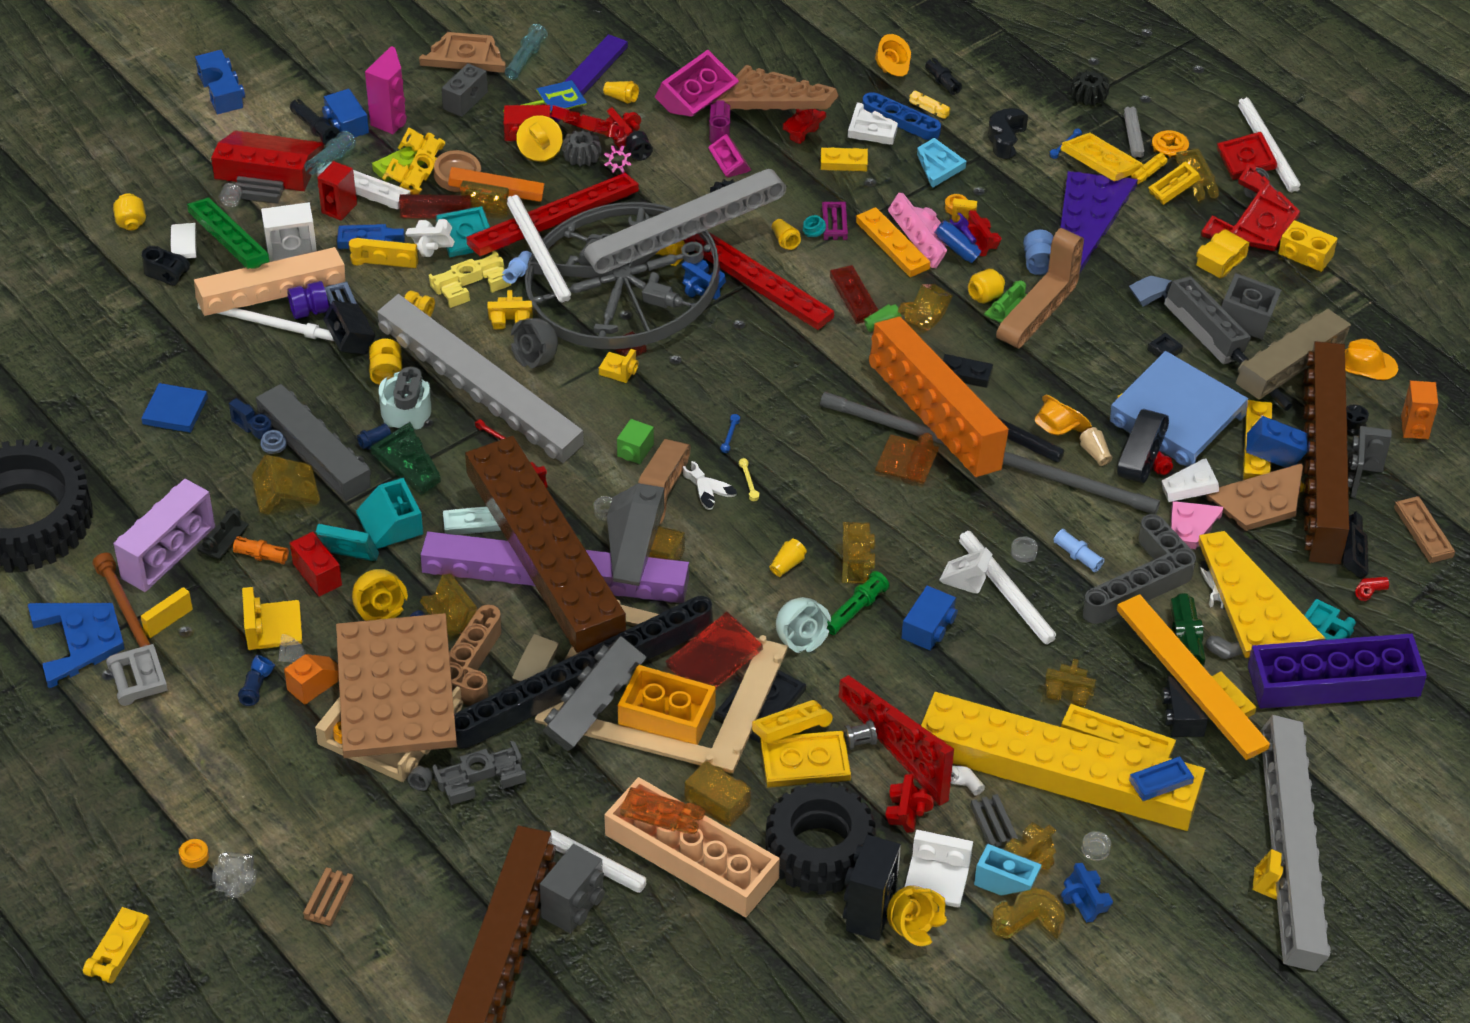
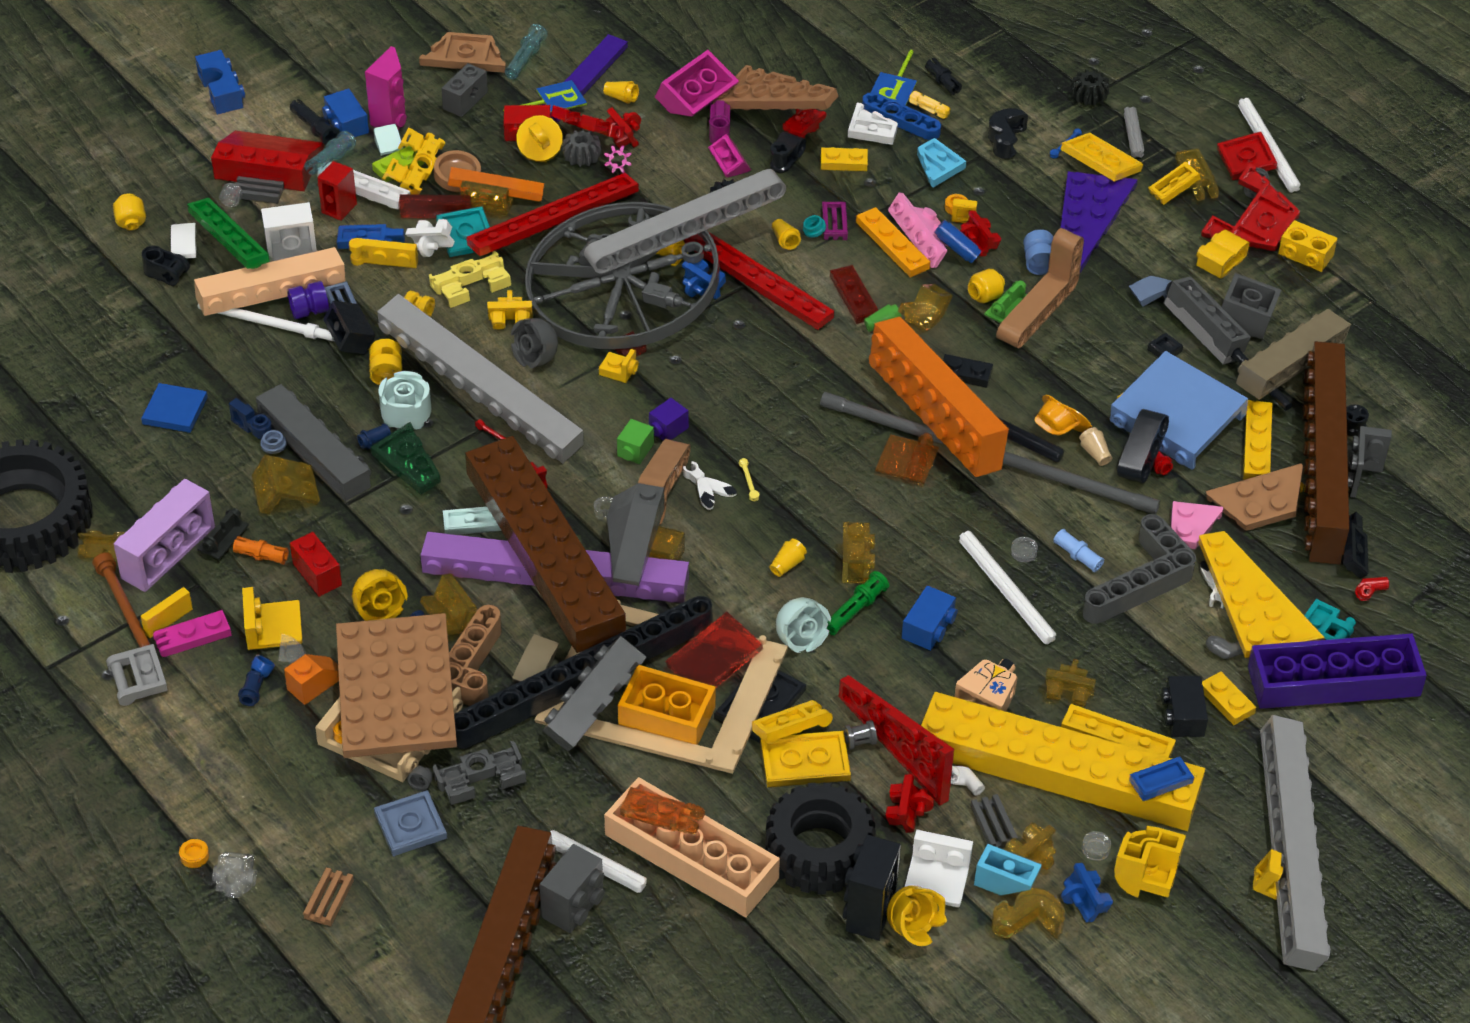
blue wing [28,603,125,688] -> none
yellow plate [83,907,150,984] -> none
teal plate [316,524,379,561] -> none
teal slope [356,478,423,549] -> none
dark grey beam [393,367,422,410] -> none
light blue pin [502,251,532,284] -> none
white axle [507,195,571,303] -> none
black wheel [625,131,653,161] -> none
clear yellow brick [685,761,751,827] -> none
blue hinge [720,414,740,453] -> none
light orange piece [875,34,911,77] -> none
white slope [940,547,993,594] -> none
dark purple hand [950,213,977,244] -> none
light orange tile [1117,594,1270,760] -> none
yellow axle [1131,153,1168,184] -> none
light orange gear [1152,130,1189,159] -> none
white wing [1162,459,1219,502] -> none
dark green piece [1170,593,1206,666] -> none
blue brick [1246,416,1307,468] -> none
light orange piece [1345,339,1398,380] -> none
medium nougat tile [1394,496,1455,563] -> none
orange brick [1401,381,1438,439] -> none
none -> clear yellow hinge [78,530,124,560]
none -> dark pink hinge [153,610,232,657]
none -> light aqua slope [374,124,403,156]
none -> sand blue tile [374,790,447,856]
none -> dark purple brick [649,398,689,441]
none -> black piece [770,132,806,173]
none -> blue piece [871,50,917,106]
none -> light nougat torso [955,659,1017,711]
none -> yellow brick [1114,826,1186,898]

